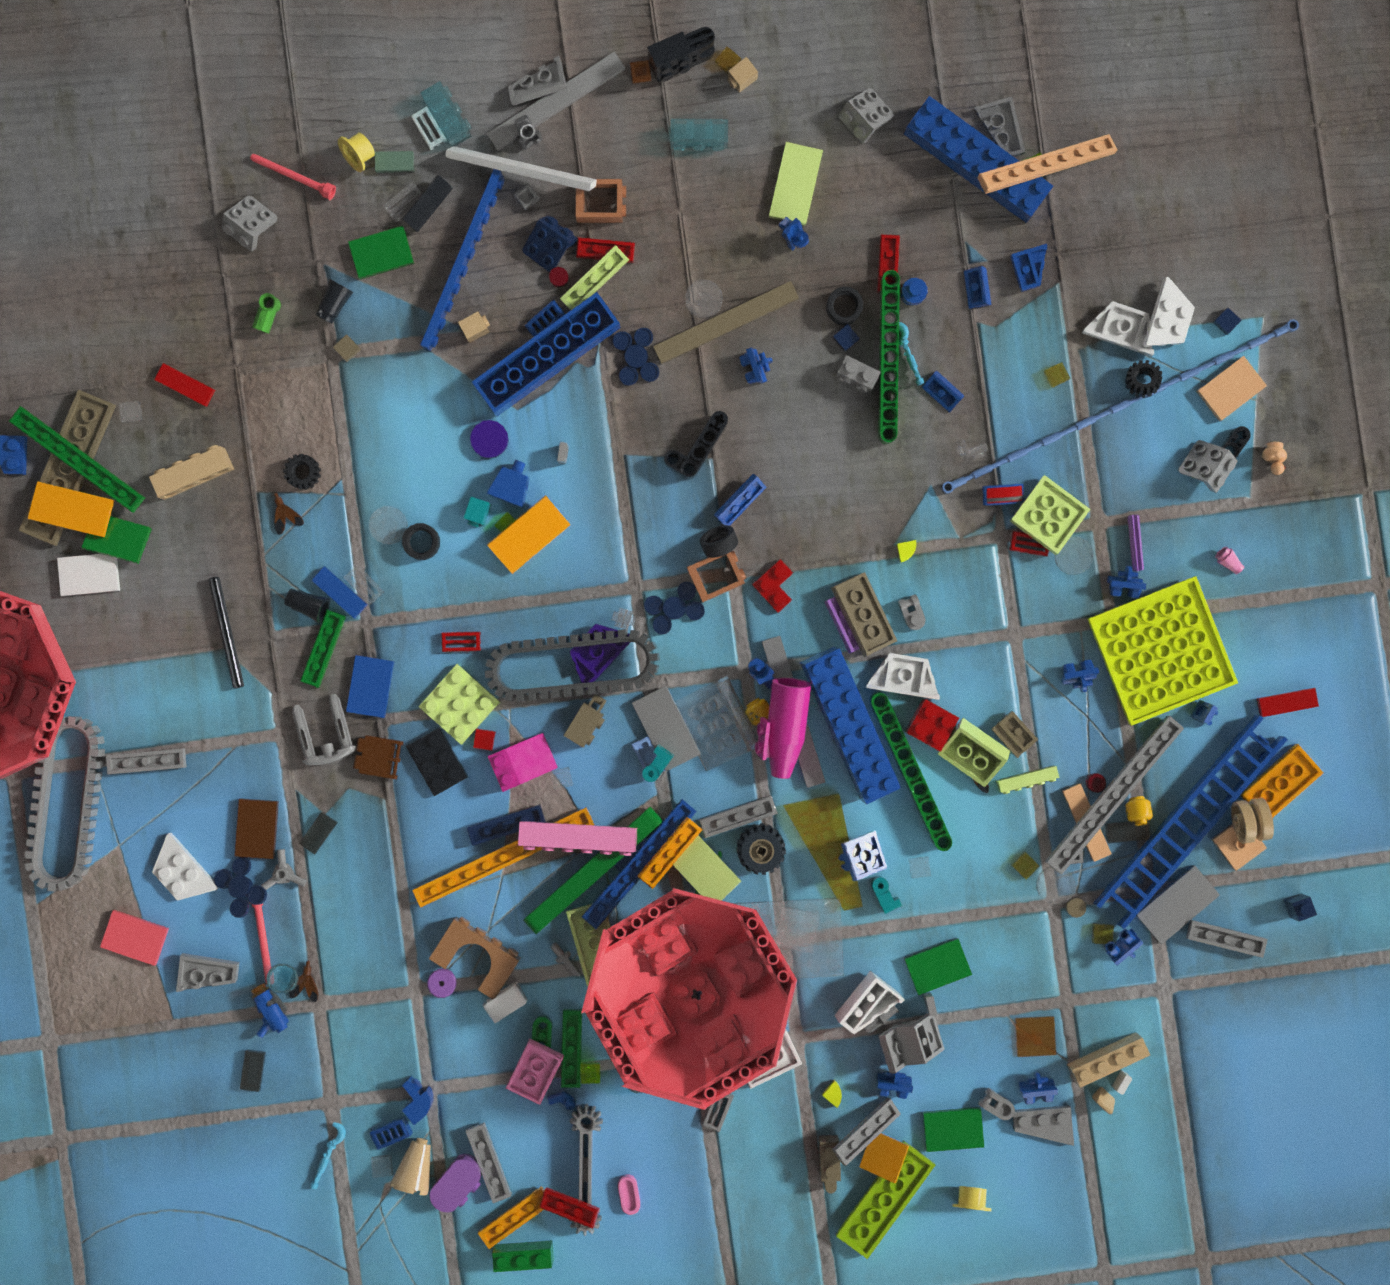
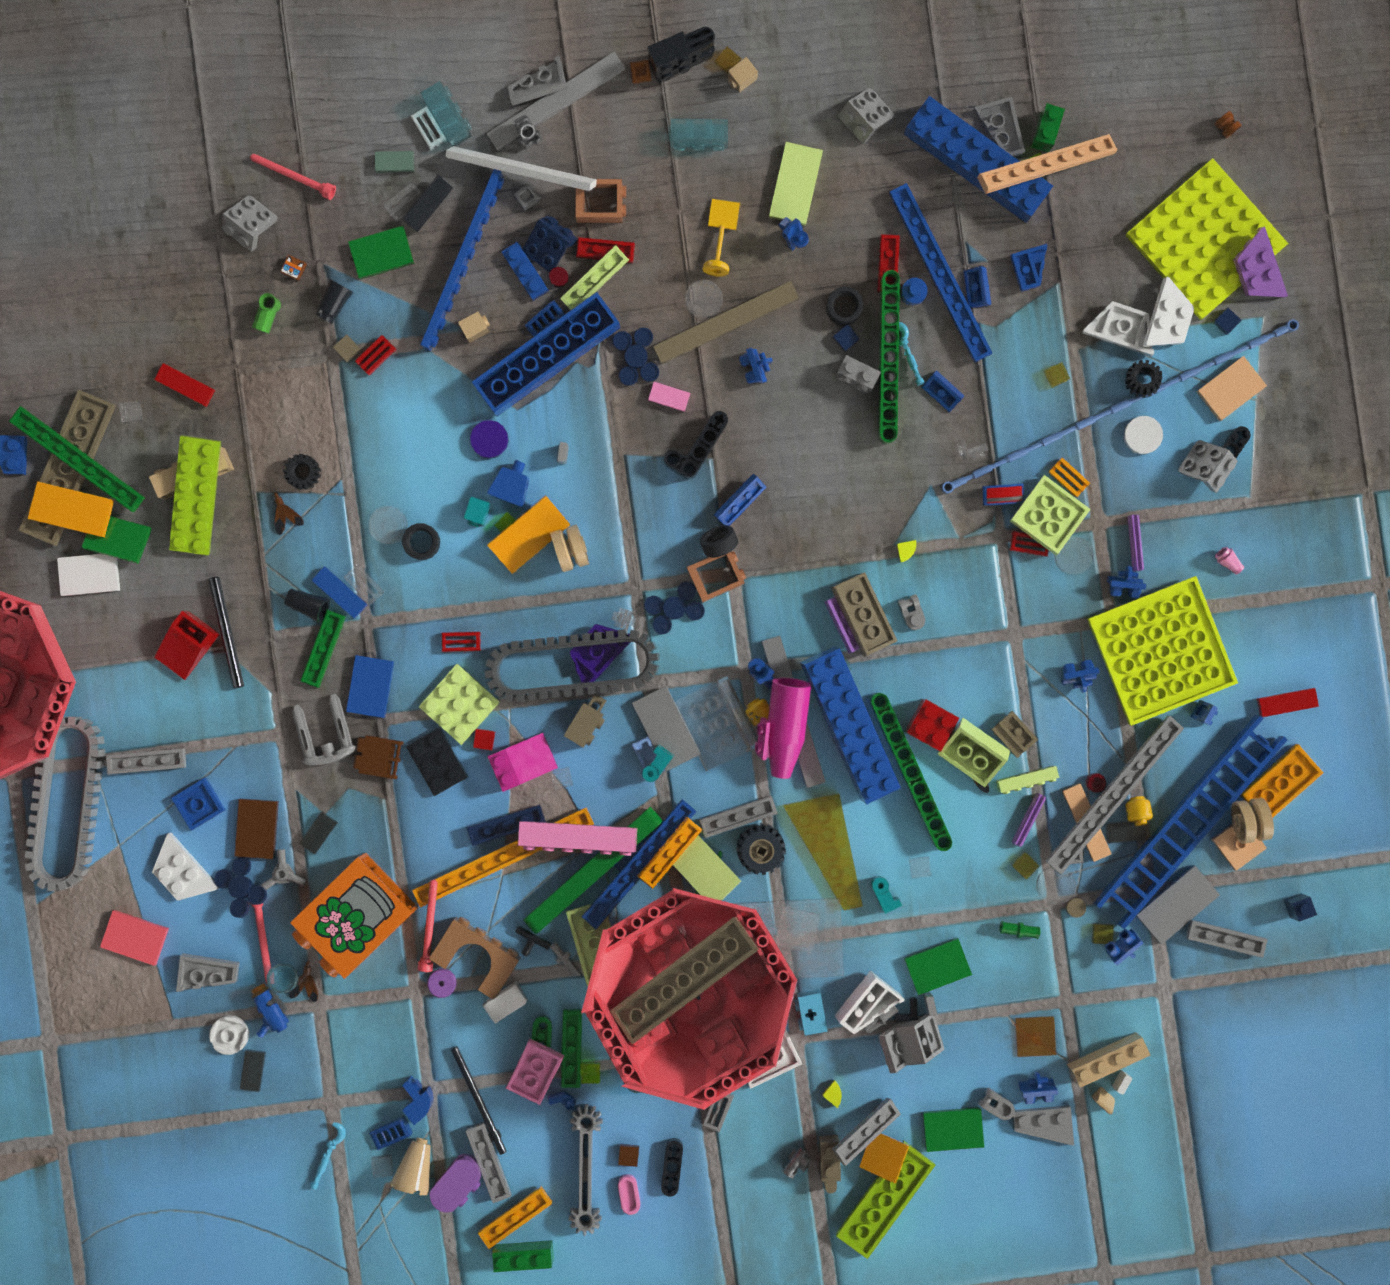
light yellow piece [338,132,375,172] -> none
red tile [539,1187,600,1229] -> none
red plate [752,559,793,613] -> none
piece [838,831,887,881] -> none
white wing [866,653,940,700] -> none
blue hips [876,1071,913,1099] -> none
light yellow piece [952,1186,992,1211] -> none
light nougat animal [1262,442,1287,475] -> none
none -> red slope [154,611,220,680]
none -> lime plate [169,435,221,555]
none -> blue tile [171,778,226,831]
none -> white tile [209,1015,249,1055]
none -> tile [280,254,307,281]
none -> brick [290,853,419,979]
none -> red tile [355,335,397,376]
none -> coral piece [417,880,438,972]
none -> black bar [451,1046,507,1155]
none -> blue plate [502,242,549,301]
none -> black piece [515,926,552,956]
none -> tan wheel [551,524,590,572]
none -> dark tan plate [610,917,759,1044]
none -> reddish brown tile [618,1144,639,1167]
none -> bright pink tile [648,382,690,412]
none -> black beam [661,1138,683,1197]
none -> yellow piece [702,199,740,277]
none -> flat silver plate [782,1147,812,1179]
none -> medium azure brick [794,989,828,1036]
none -> blue plate [889,183,992,363]
none -> black piece [895,997,918,1022]
none -> green pin [999,921,1041,939]
none -> medium lavender axle [1012,793,1046,847]
none -> green brick [1031,103,1065,153]
none -> light orange tile [1048,458,1090,498]
none -> white tile [1124,416,1163,454]
none -> neon yellow plate [1125,158,1289,320]
none -> dark orange wheel [1214,111,1242,138]
none -> medium lavender wing [1233,226,1288,297]

